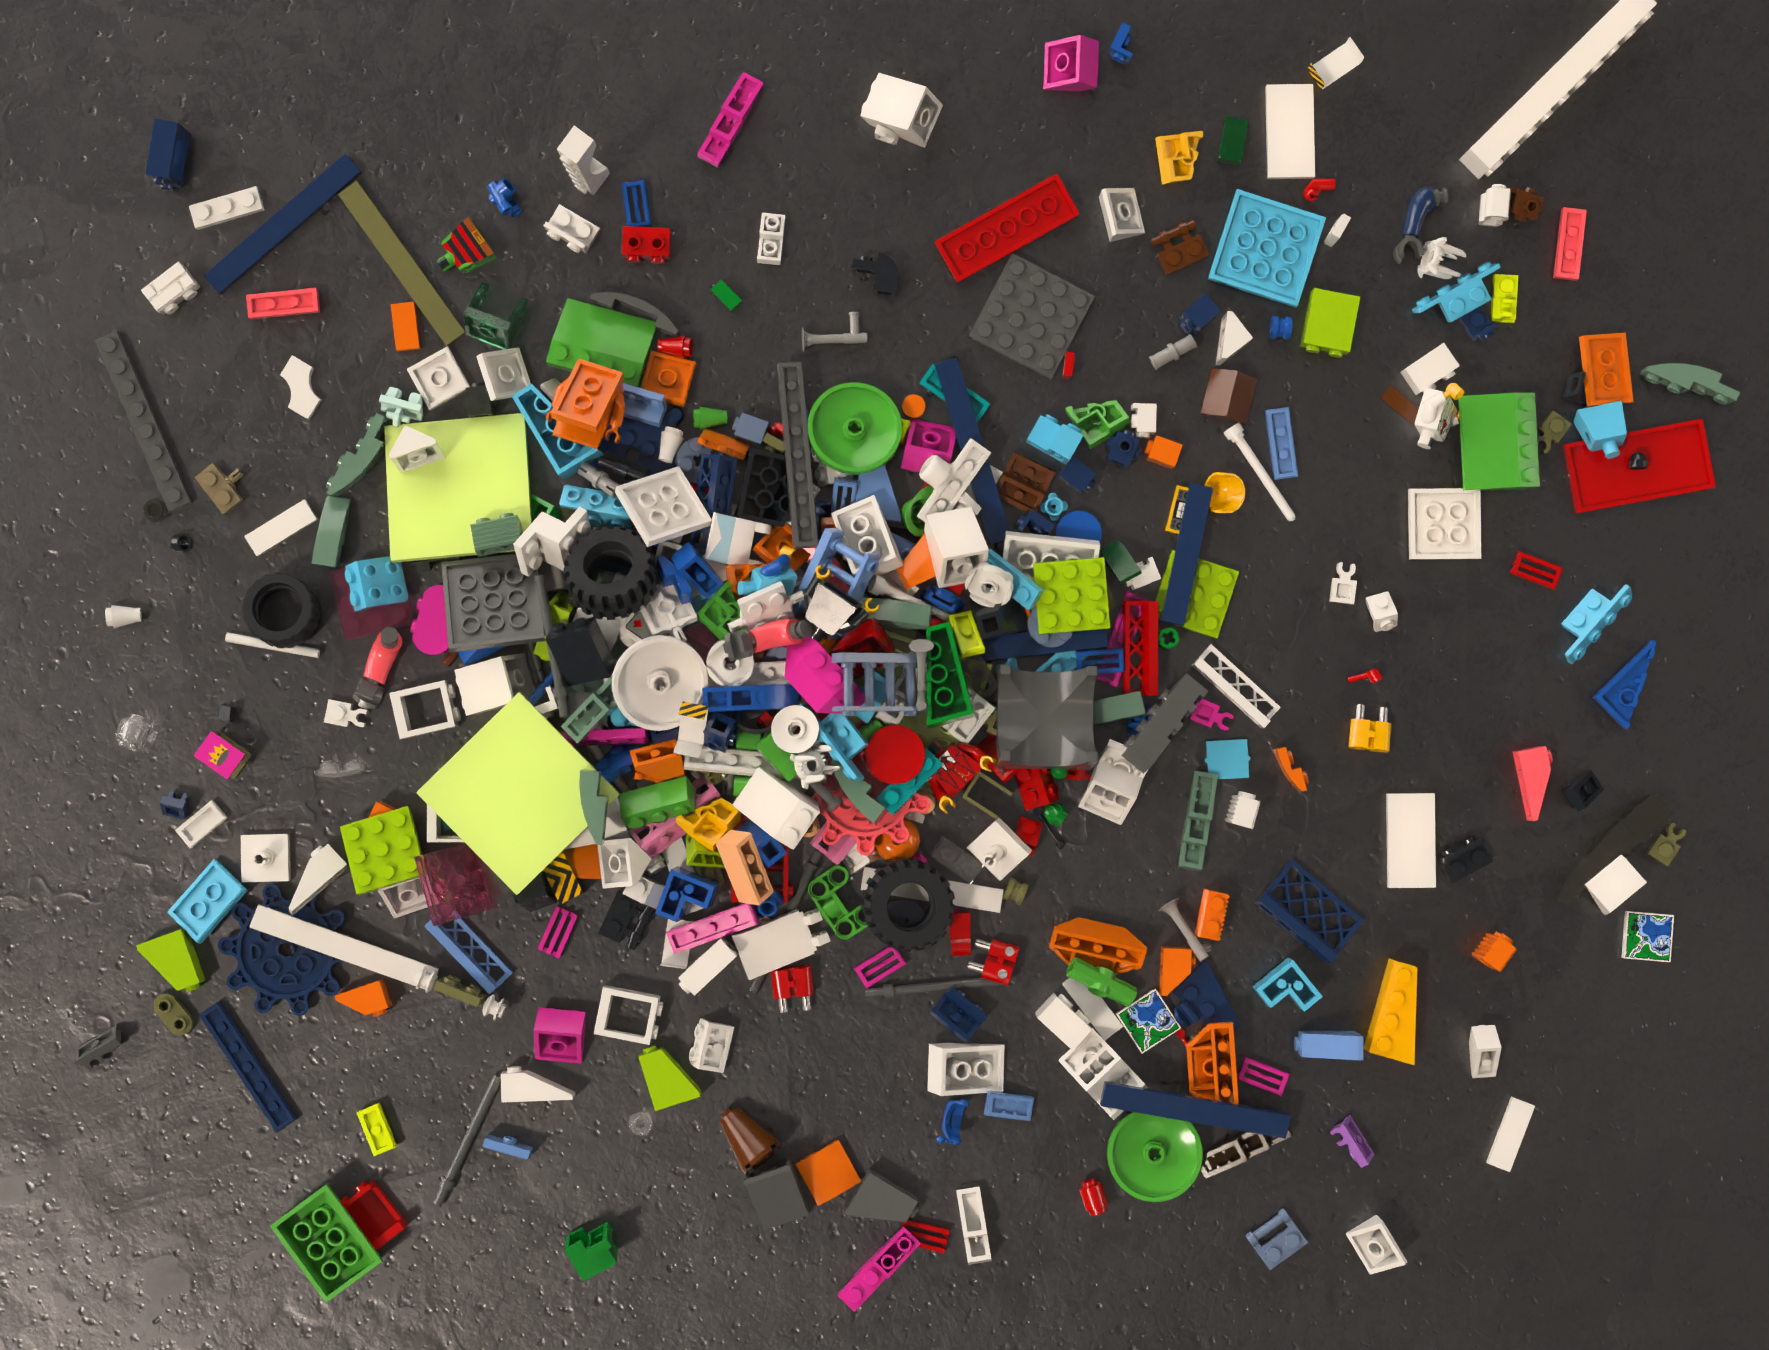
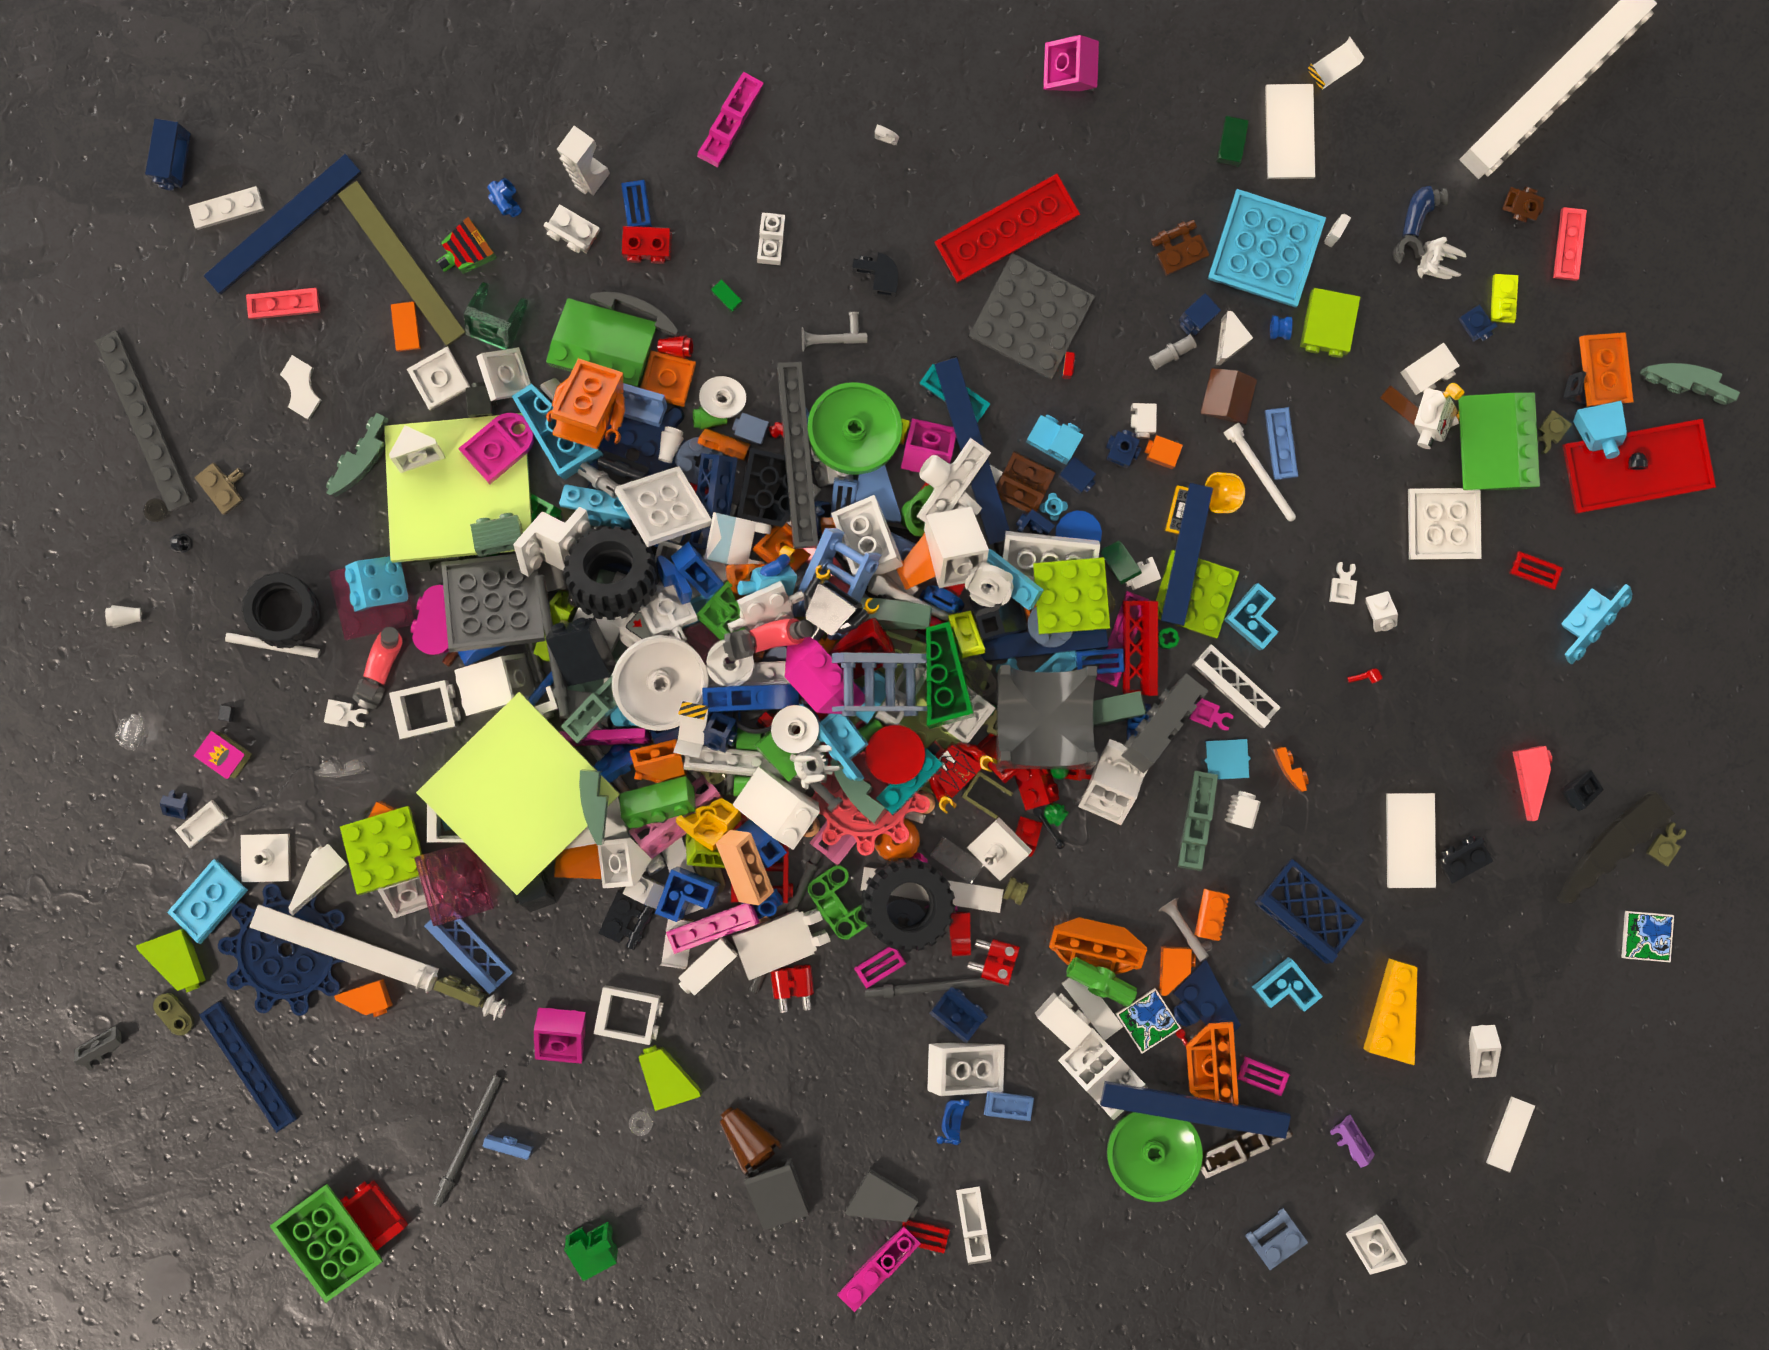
white brick [141,262,200,315] -> none
white tile [244,499,318,557] -> none
sand green slope [312,496,351,568] -> none
neon yellow plate [356,1103,397,1156] -> none
light aqua hips [379,387,424,427] -> none
white slope [501,1066,576,1102] -> none
dark pink tile [538,906,578,959] -> none
sticker [543,849,586,904] -> none
white bracket [689,1018,734,1073] -> none
olive plate [763,433,785,455] -> none
orange slope [794,1140,861,1206] -> none
white bracket [842,842,881,875] -> none
white slope [860,73,943,148] -> none
orange tile [902,394,926,419] -> none
light grey piece [909,639,934,710] -> none
bright green slope [1065,400,1130,450] -> none
red brick [1079,1178,1108,1216] -> none
white slope [1099,188,1145,242] -> none
blue bracket [1108,22,1133,63] -> none
yellow slope [1155,131,1203,185] -> none
medium blue slope [1294,1031,1363,1060] -> none
red arm [1303,178,1335,202] -> none
yellow piece [1348,704,1392,753] -> none
medium azure bracket [1412,261,1501,322] -> none
orange brick [1472,931,1517,972] -> none
white brick [1478,184,1511,227] -> none
white slope [1585,855,1647,915] -> none
blue wing [1593,640,1657,730] -> none
none -> dark pink tile [458,413,534,485]
none -> white dish [699,376,746,418]
none -> medium azure brick [1224,583,1278,650]

